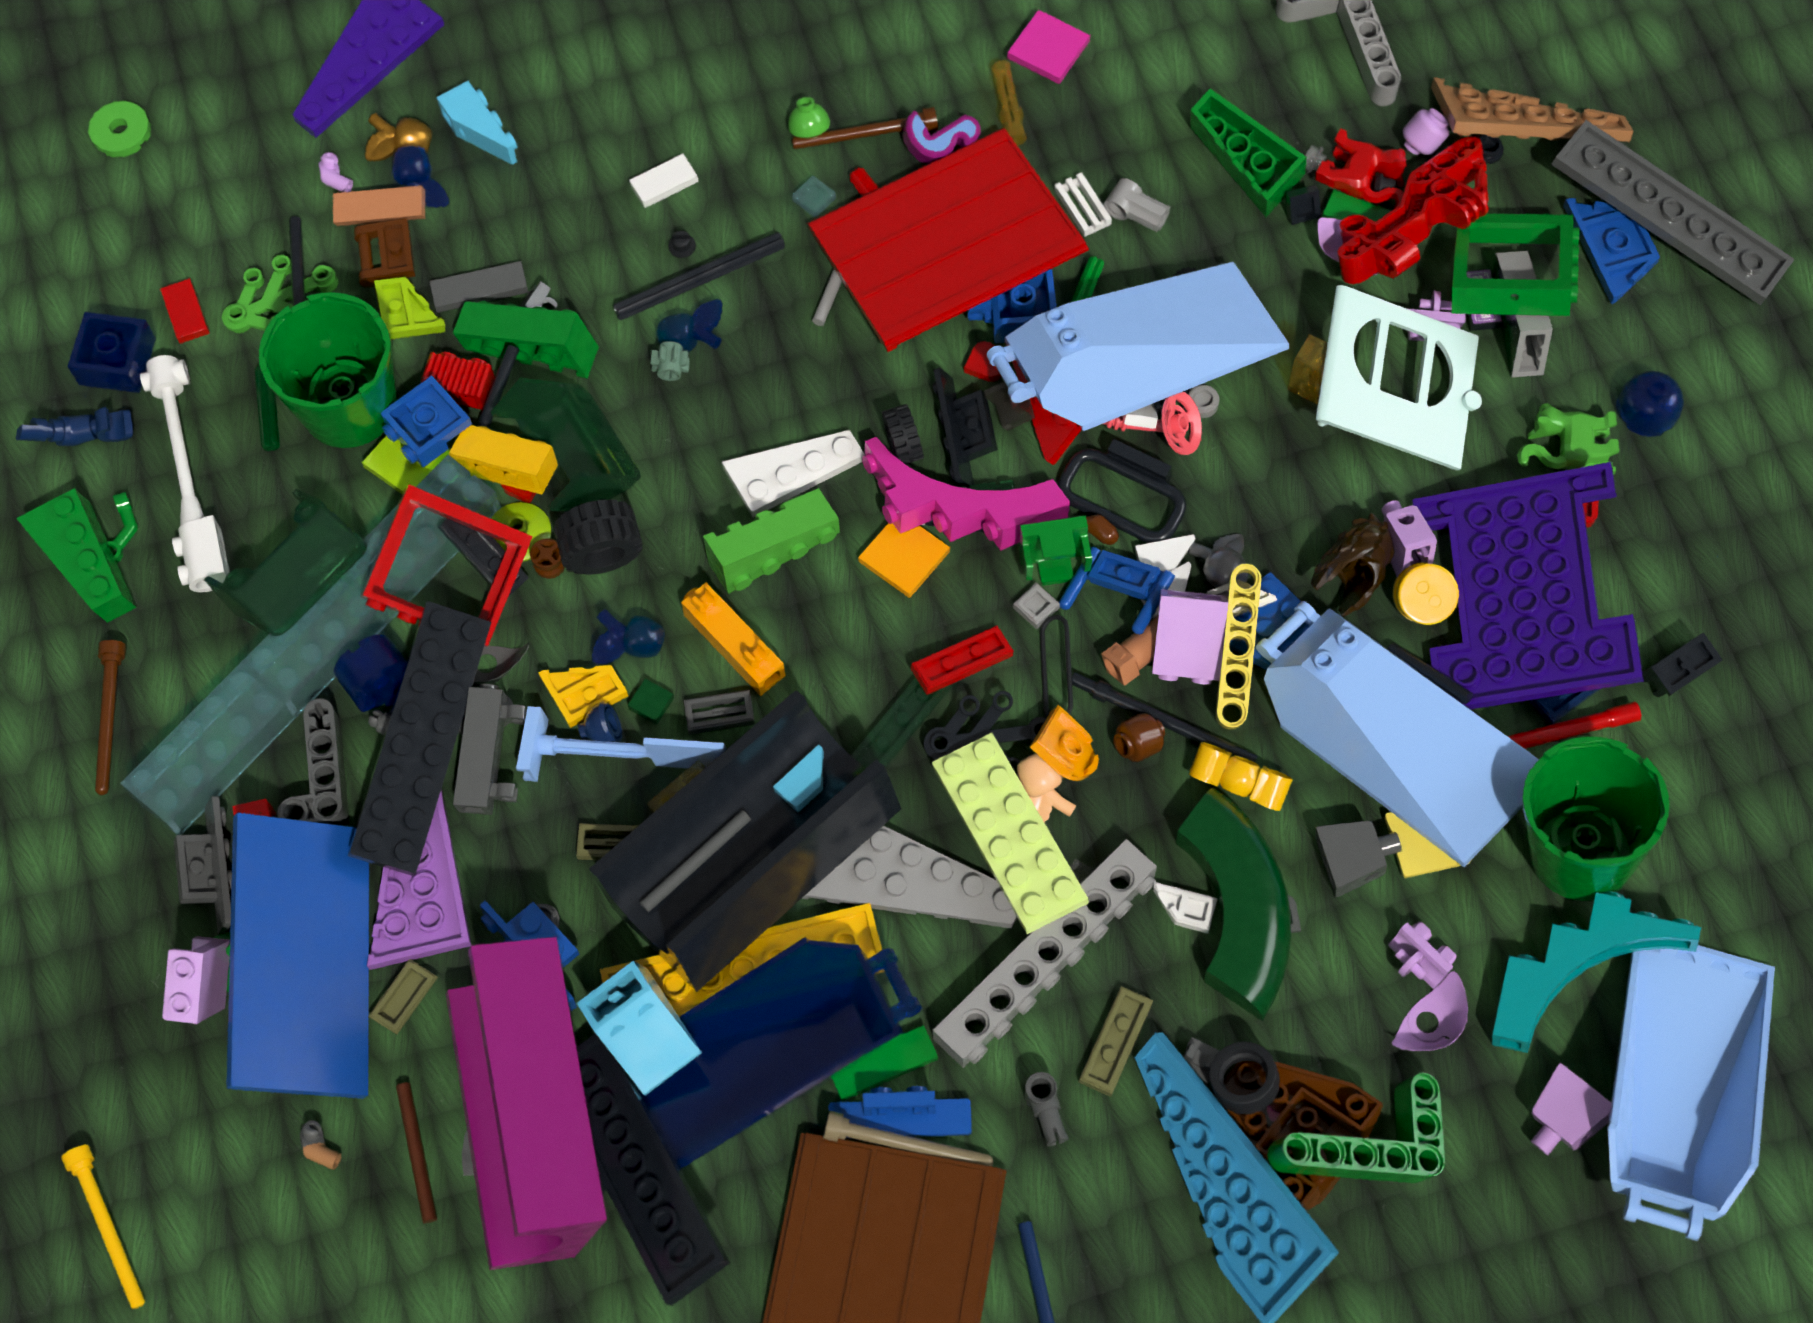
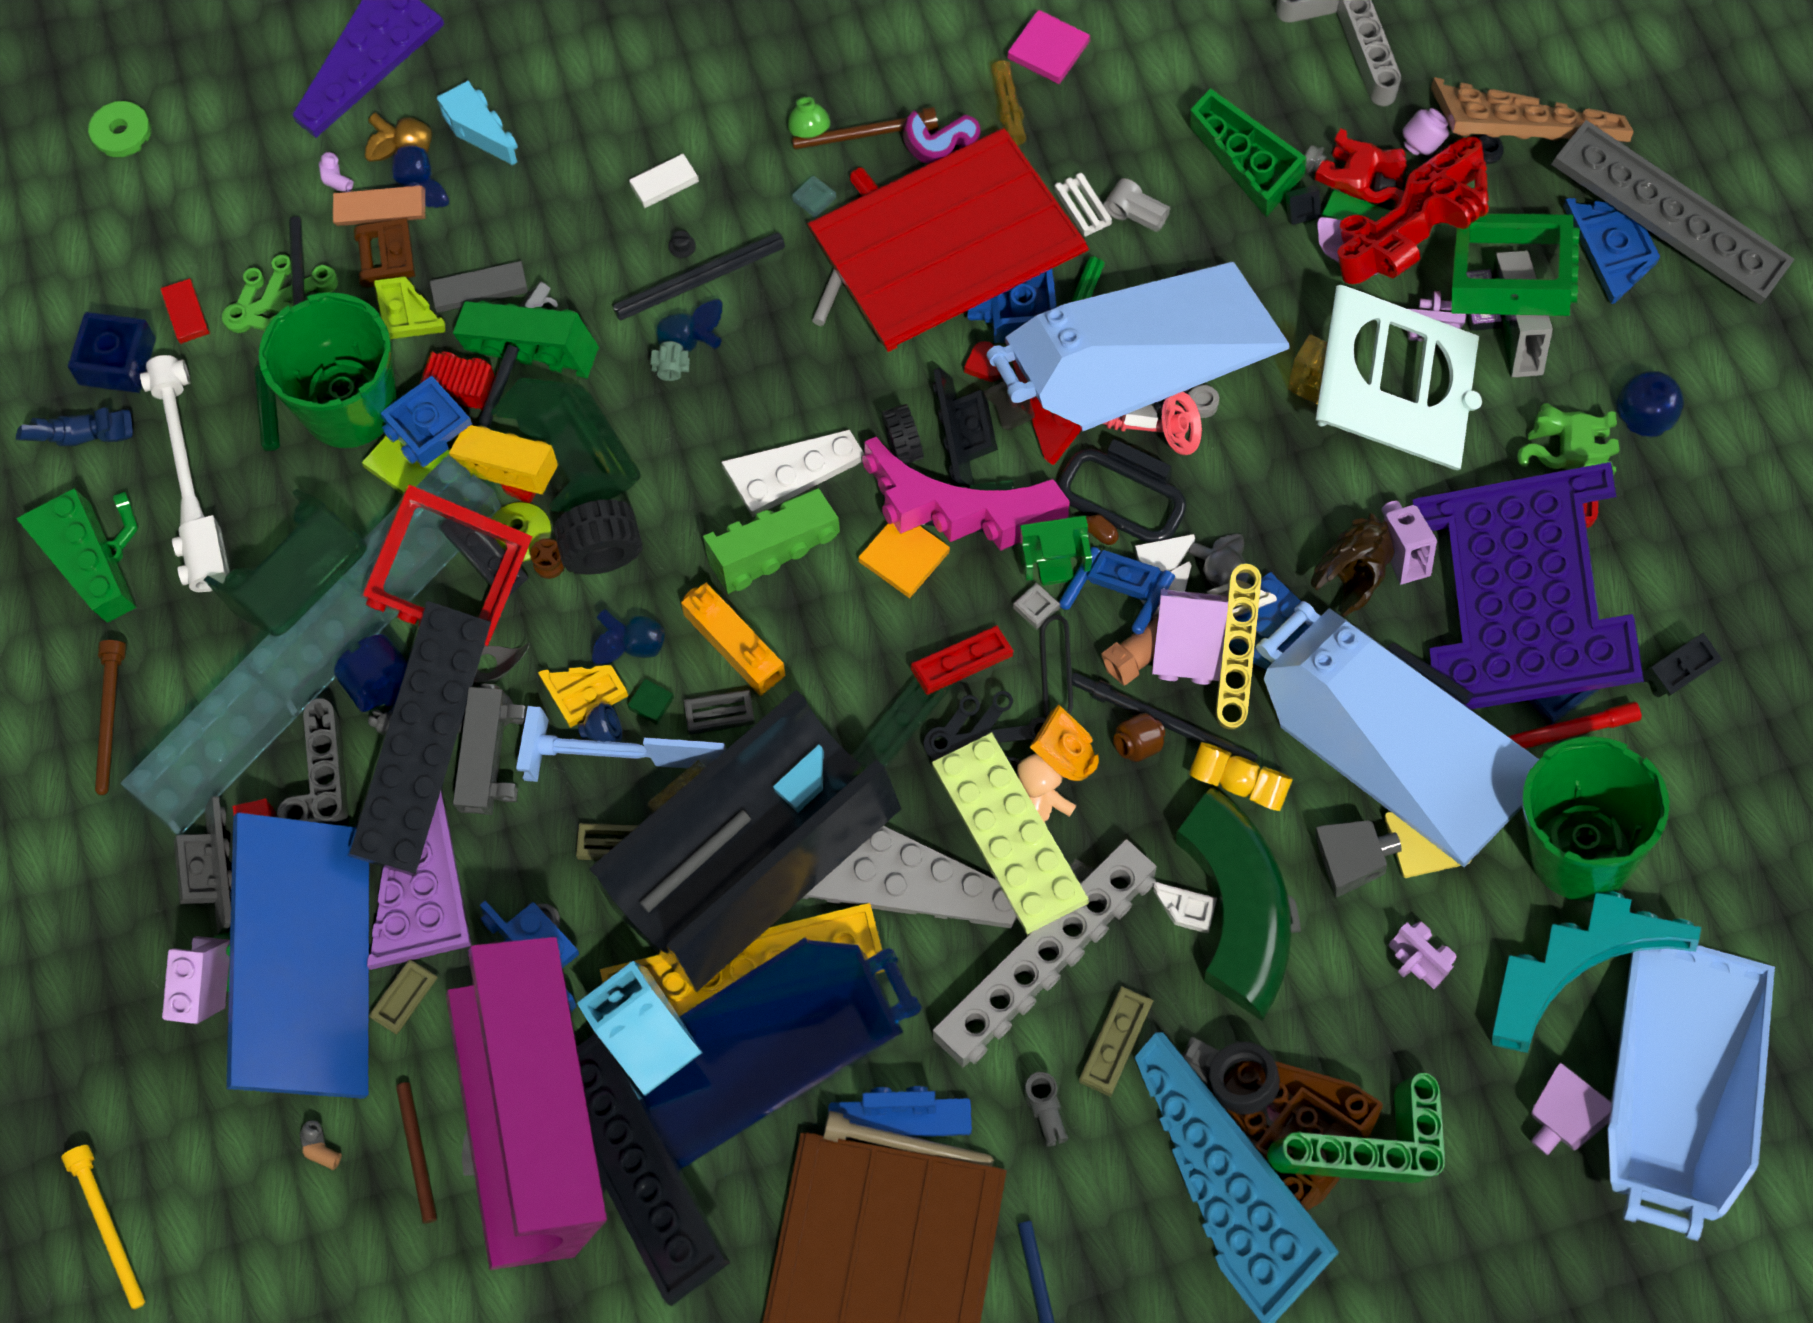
green tile [827,1025,938,1102] -> none
lavender piece [1391,972,1468,1051] -> none
yellow head [1393,562,1459,625] -> none

